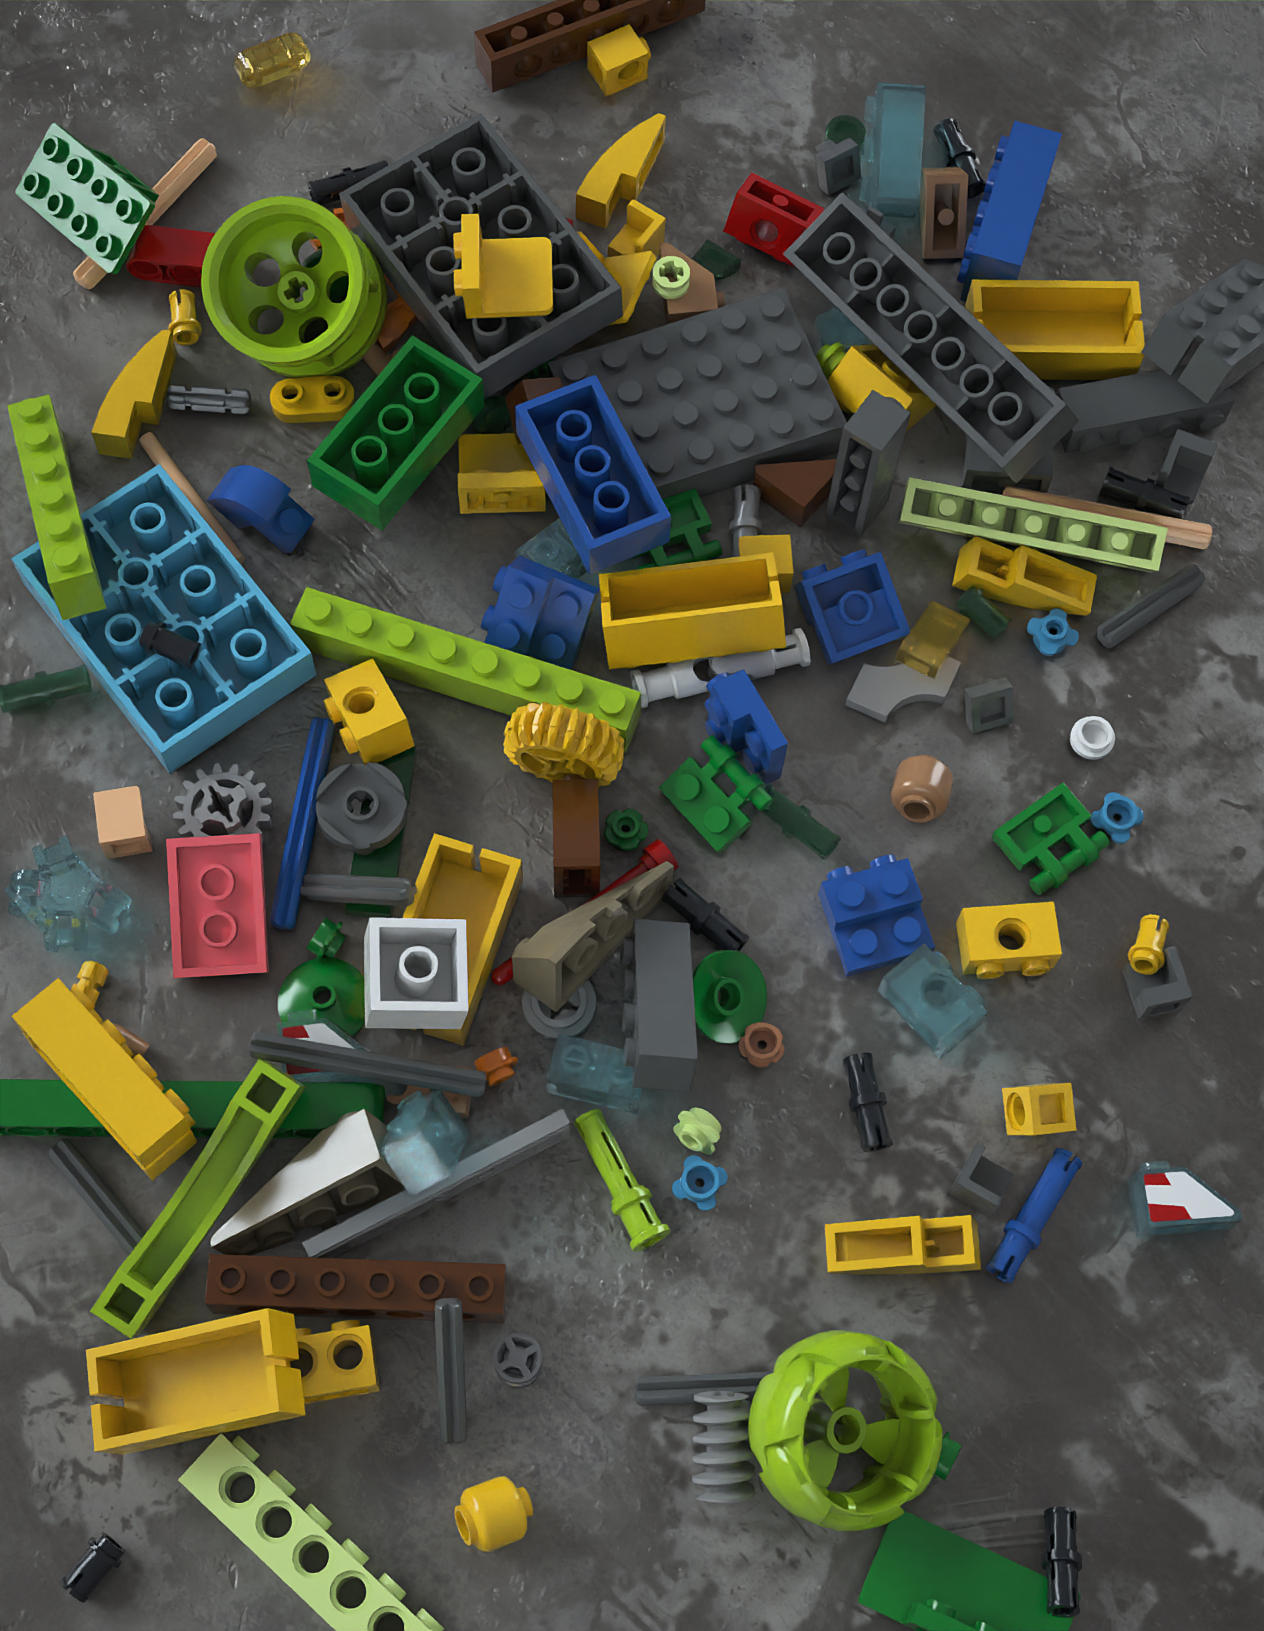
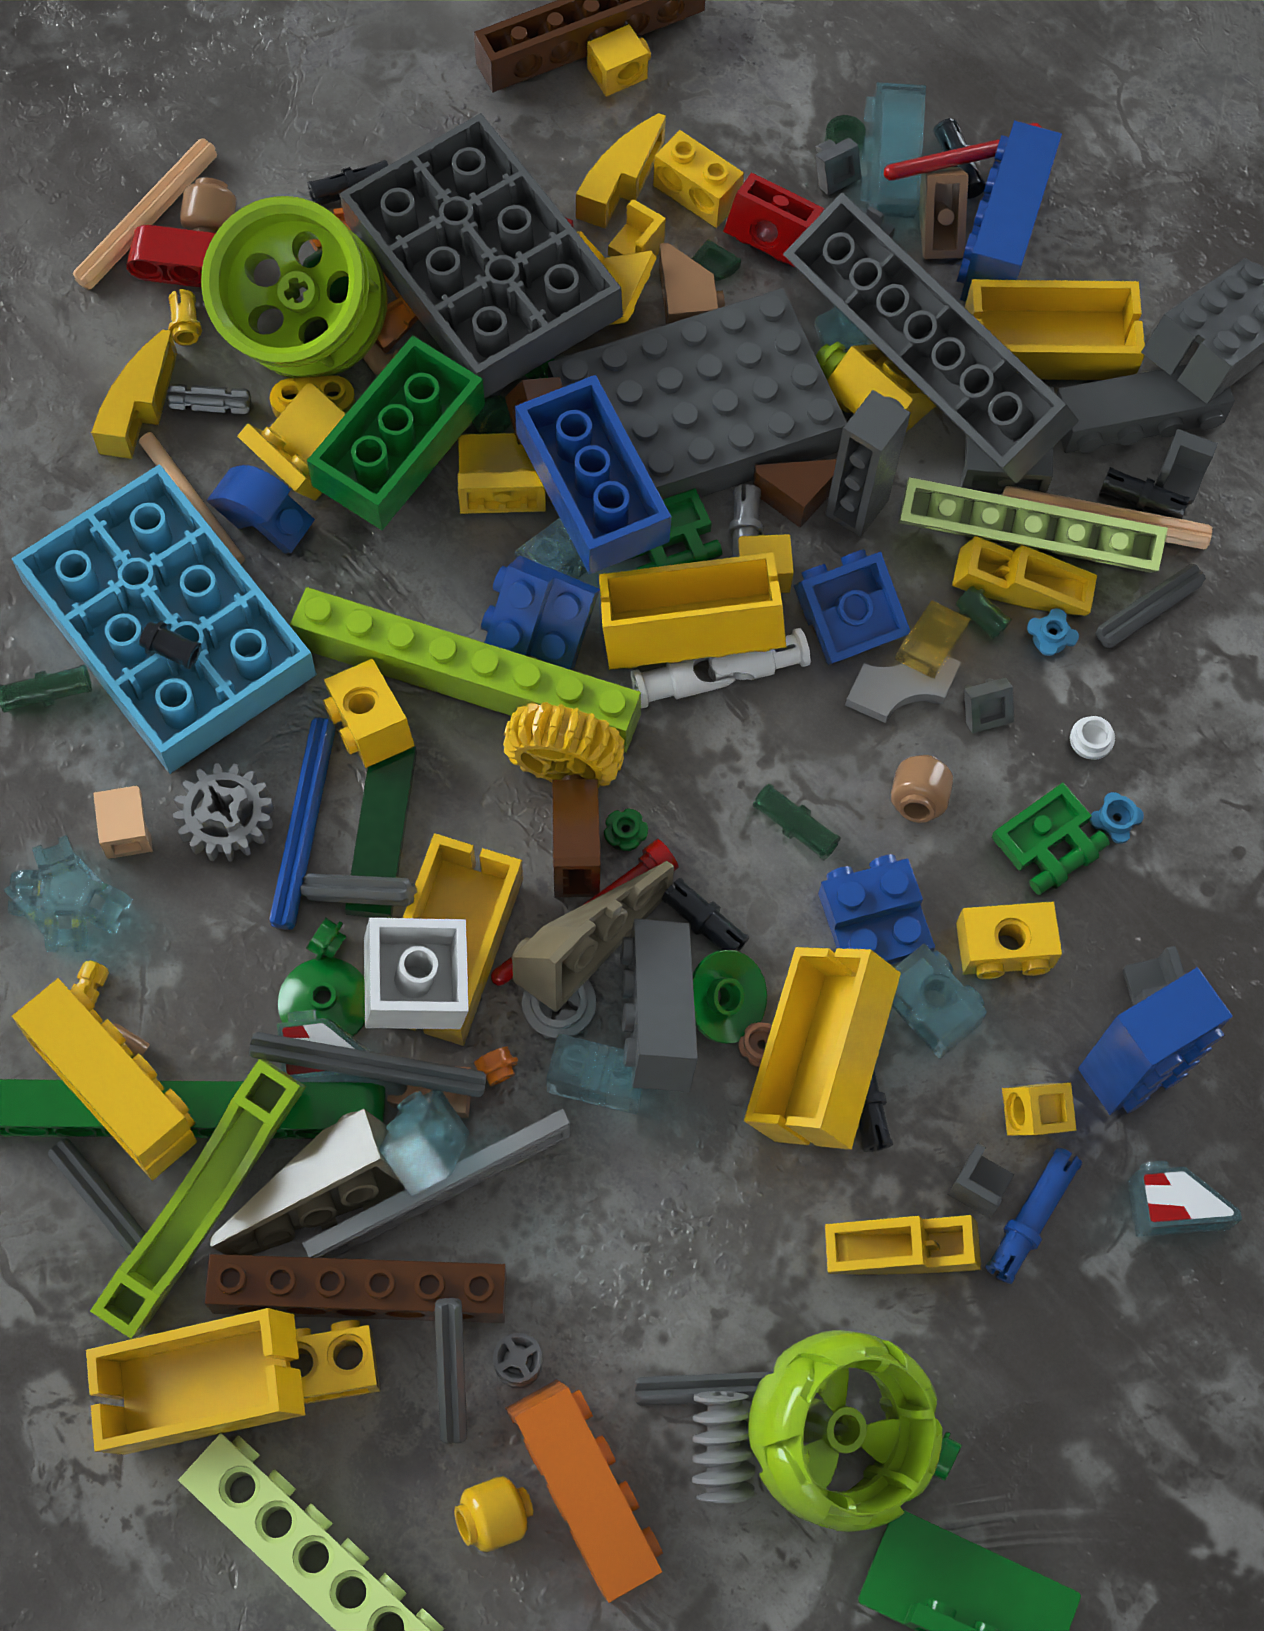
lime arch [7,394,107,620] -> none
bracket [16,123,159,275] -> none
black pin [59,1532,125,1603] -> none
coral plate [166,833,269,978] -> none
clear yellow beam [233,32,311,88] -> none
dark grey plate [316,762,408,855] -> none
yellow bracket [453,214,553,319] -> none
lime pin [573,1108,671,1252] -> none
yellowish green bush [652,256,690,300] -> none
green plate [658,735,773,853] -> none
dark azure plate [672,1155,728,1211] -> none
yellowish green plate [673,1107,721,1155] -> none
blue plate [704,669,788,785] -> none
black pin [1041,1506,1082,1618] -> none
yellow pin [1128,914,1170,975] -> none
none -> medium nougat head [180,178,236,233]
none -> yellow bracket [237,382,346,501]
none -> orange wedge [505,1380,663,1603]
none -> yellow brick [653,130,744,228]
none -> yellow piece [744,947,901,1150]
none -> red piece [883,123,1042,181]
none -> blue brick [1078,967,1233,1115]

